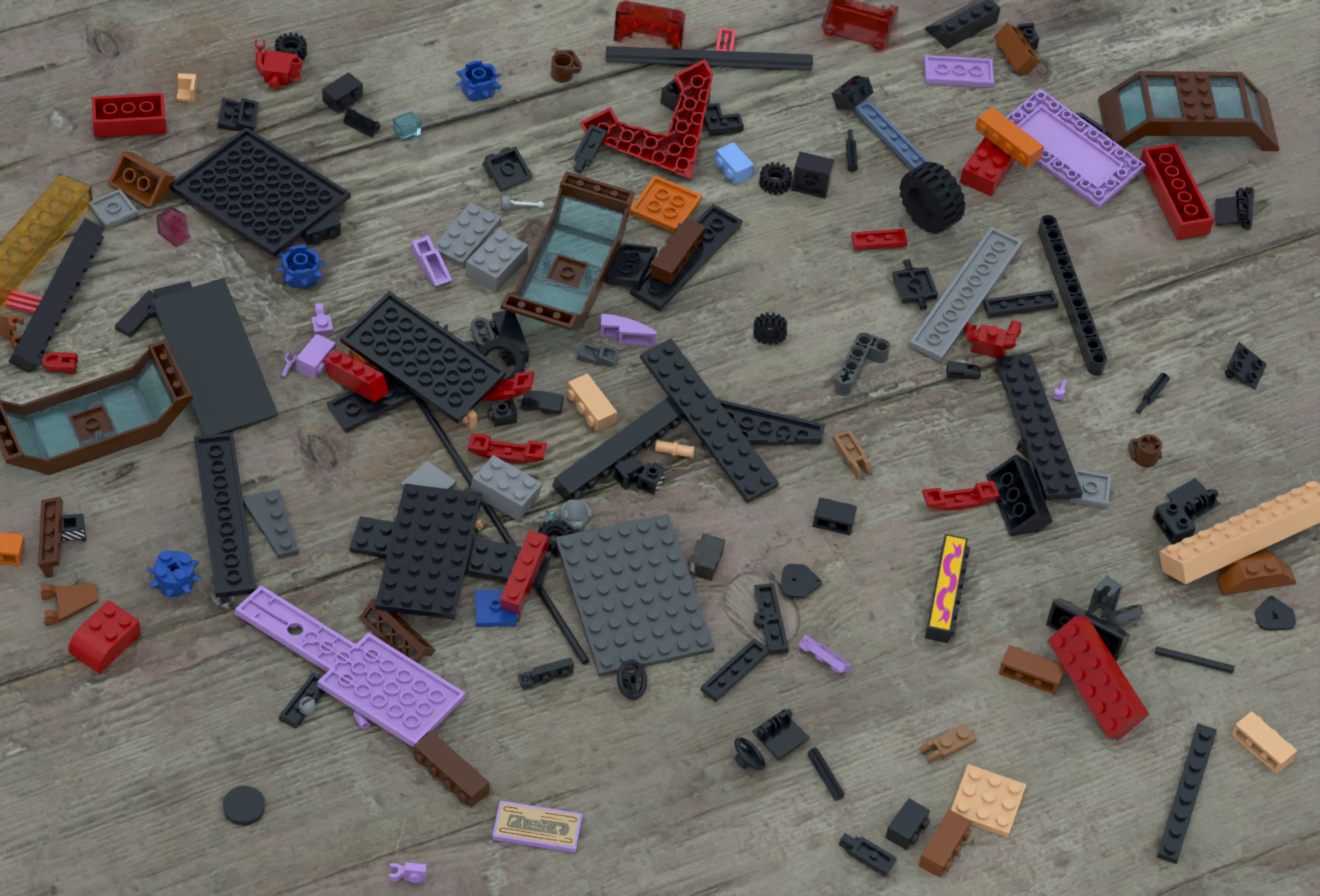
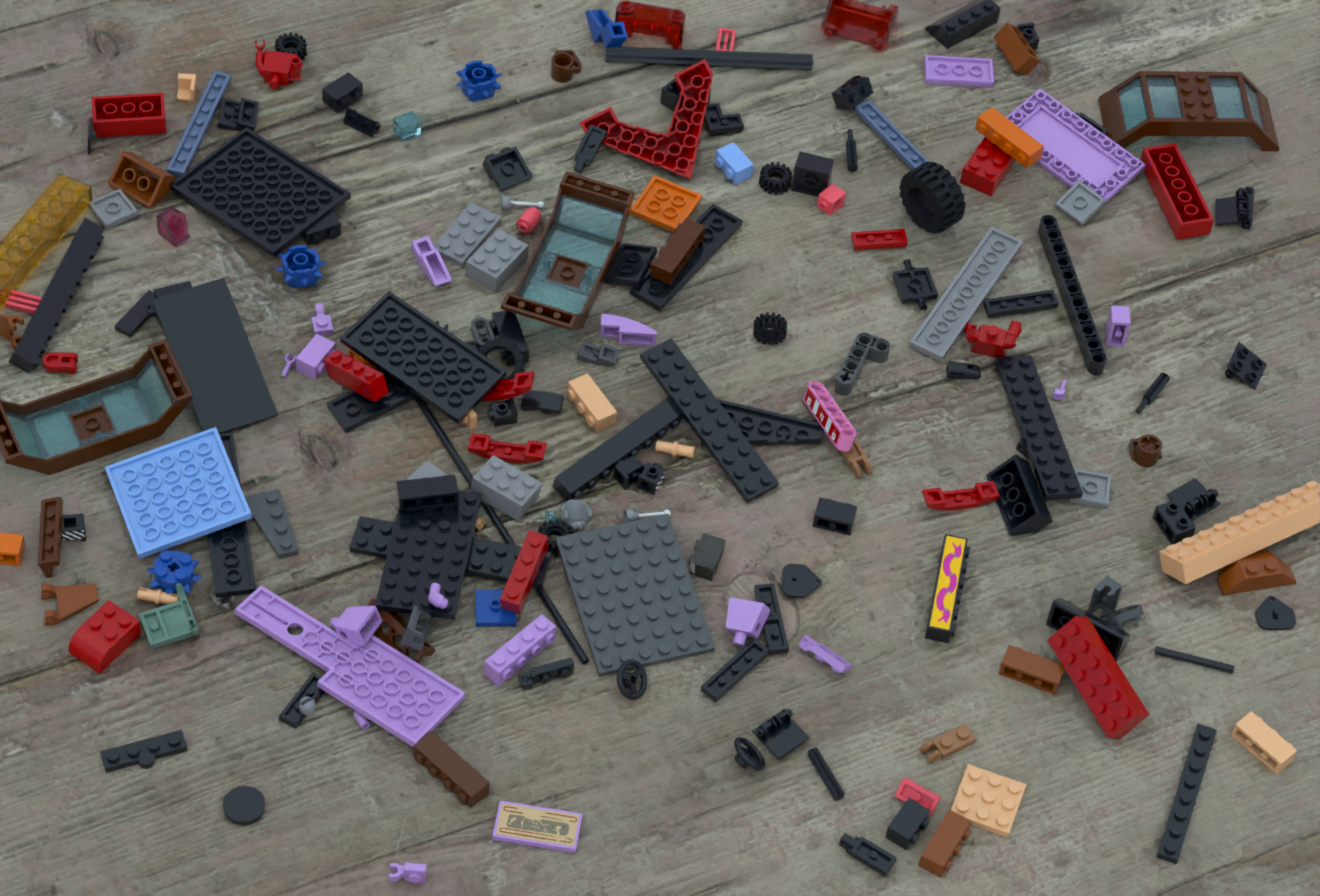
none -> black piece [88,117,96,154]
none -> black hinge [100,730,188,773]
none -> light blue plate [105,427,253,559]
none -> light nougat pin [137,587,179,605]
none -> sand green piece [139,583,199,650]
none -> sand blue plate [167,71,231,177]
none -> lavender torso [331,606,383,646]
none -> black brick [396,475,459,512]
none -> dark grey hinge [400,605,431,651]
none -> lavender arm [428,583,448,609]
none -> lavender brick [484,614,556,686]
none -> coral brick [516,207,541,233]
none -> blue arch [585,9,628,48]
none -> hinge [624,509,671,523]
none -> lavender torso [726,597,770,647]
none -> bright pink beam [803,381,857,452]
none -> coral brick [817,183,846,216]
none -> coral plate [895,777,941,816]
none -> light grey tile [1055,180,1106,226]
none -> lavender brick [1104,306,1131,347]

